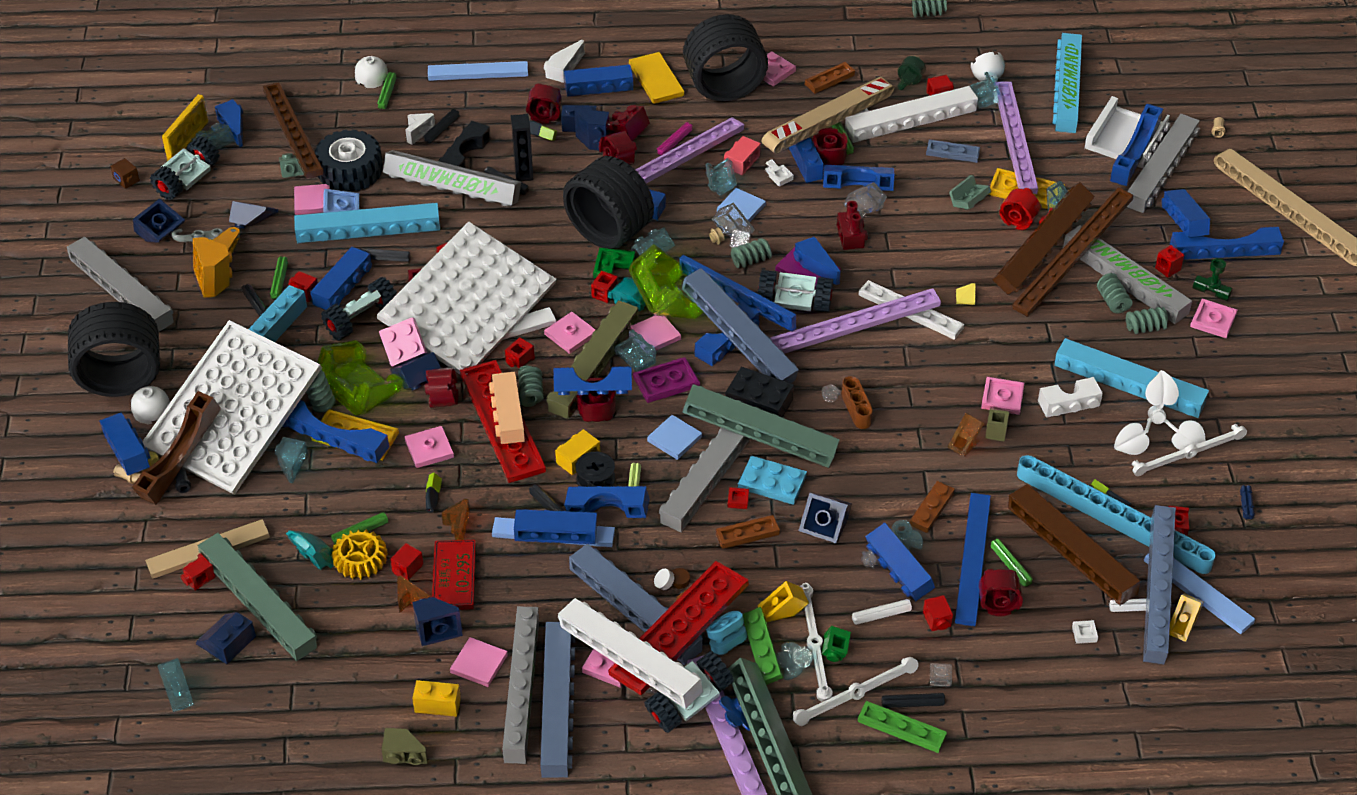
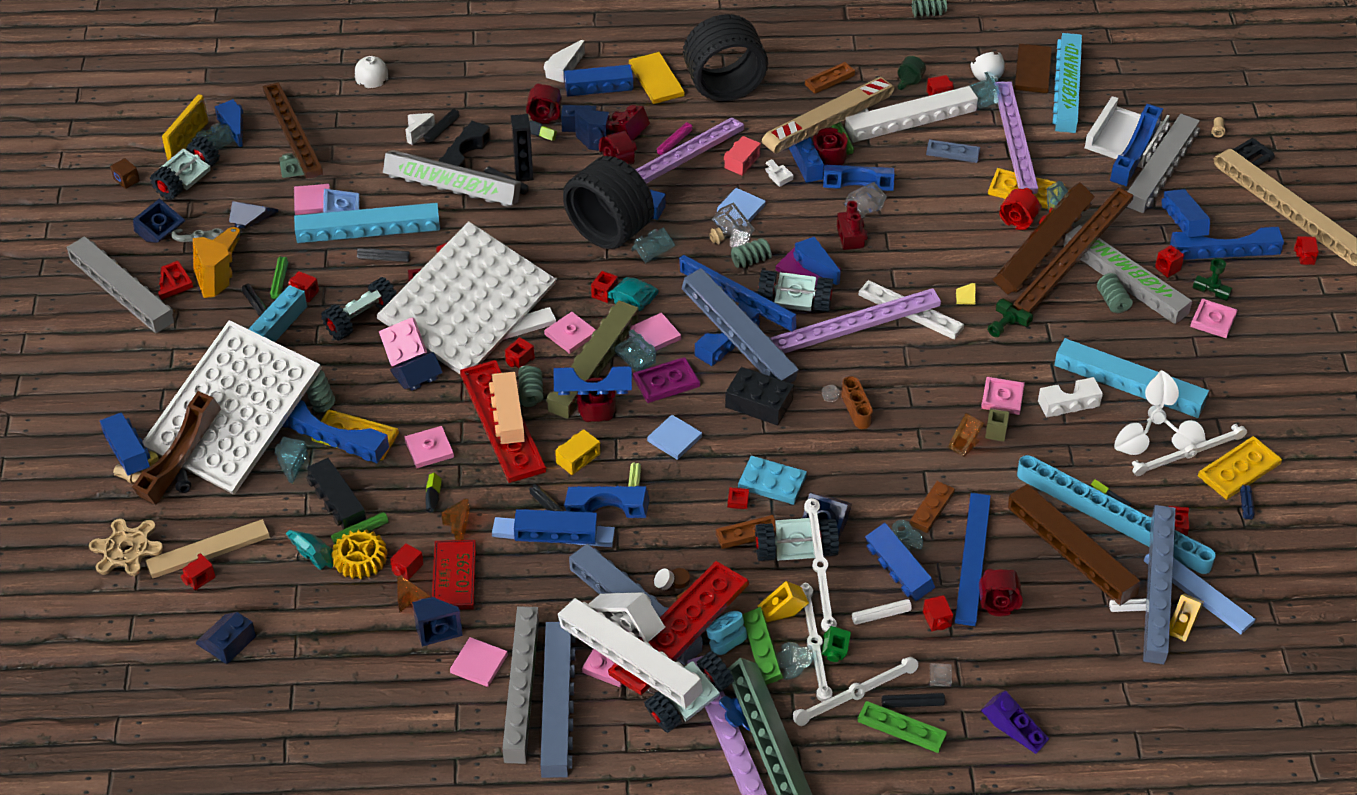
black tyre [68,302,160,397] -> none
white cylinder [131,386,170,424] -> none
clear light blue slope [157,658,194,712] -> none
sand green brick [197,533,317,661] -> none
blue brick [310,247,372,310] -> none
black wheel [315,129,383,192] -> none
clear neon green windscreen [317,340,404,415] -> none
bright green axle [377,72,397,109] -> none
olive slope [382,728,428,765] -> none
yellow brick [412,680,461,717] -> none
dark red brick [425,368,459,408] -> none
light blue tile [428,61,528,81] -> none
black piece [576,451,615,487] -> none
green plate [593,248,635,278] -> none
clear neon green windscreen [629,244,703,319] -> none
light grey brick [659,427,751,532] -> none
sand green brick [682,384,840,468] -> none
clear light blue bracket [705,158,737,196] -> none
bright pink plate [763,52,796,86] -> none
clear plate [861,549,879,569] -> none
sand green bracket [949,175,991,210] -> none
bright green axle [991,538,1033,587] -> none
white plate [1072,620,1098,644] -> none
sand green piece [1126,307,1168,334] -> none
none -> tan plate [89,519,163,576]
none -> red wing [158,261,193,300]
none -> black brick [306,458,366,529]
none -> white wedge [588,592,665,642]
none -> plate [755,518,839,561]
none -> white piece [804,498,837,632]
none -> dark purple slope [981,690,1049,754]
none -> dark green bar [988,298,1033,338]
none -> reddish brown tile [1014,43,1052,93]
none -> yellow tile [1198,436,1282,500]
none -> black plate [1232,138,1275,167]
none -> red brick [1294,236,1318,265]

